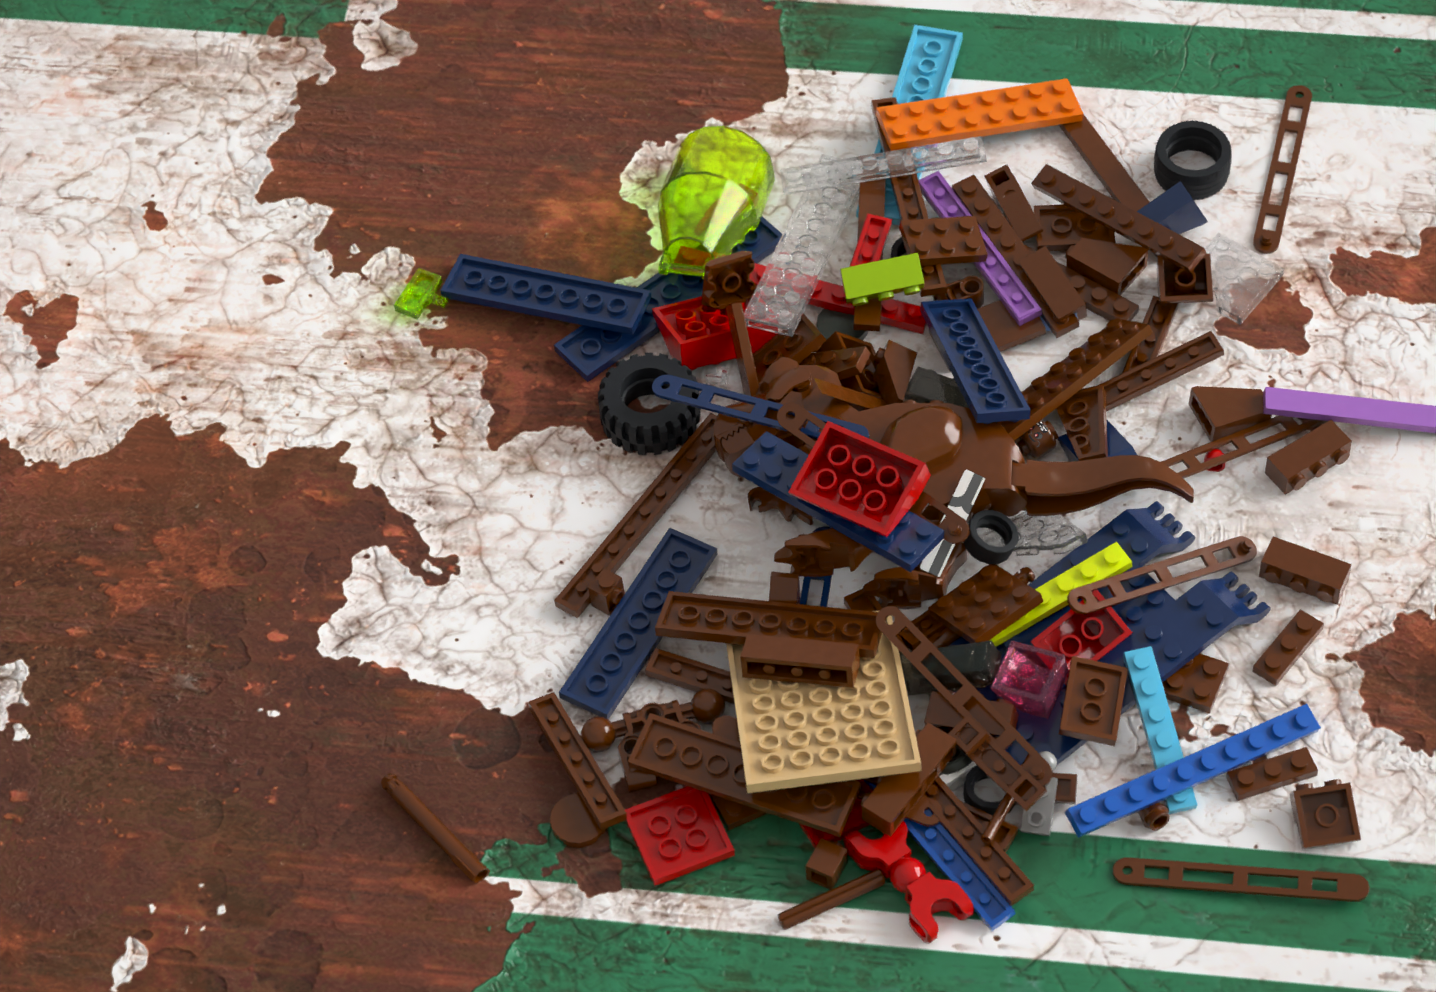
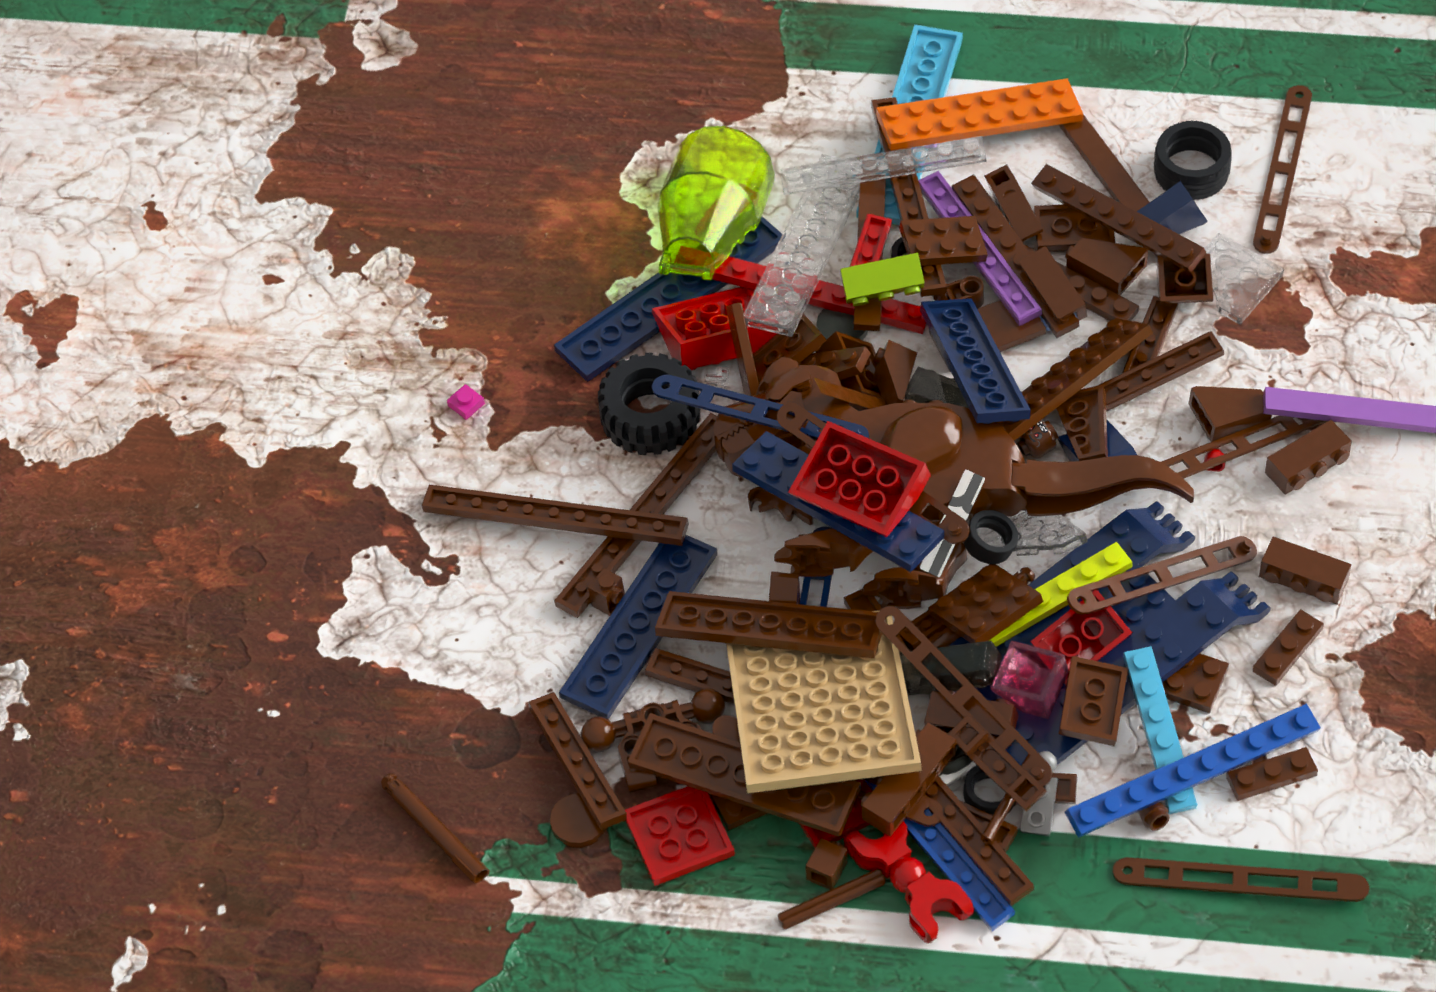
clear neon green plate [394,268,448,319] -> none
dark blue plate [440,254,652,335] -> none
reddish brown slope [701,251,756,310] -> none
reddish brown brick [740,634,860,688] -> none
reddish brown plate [1289,779,1361,849] -> none
none -> reddish brown plate [421,484,689,546]
none -> dark pink plate [447,384,485,420]

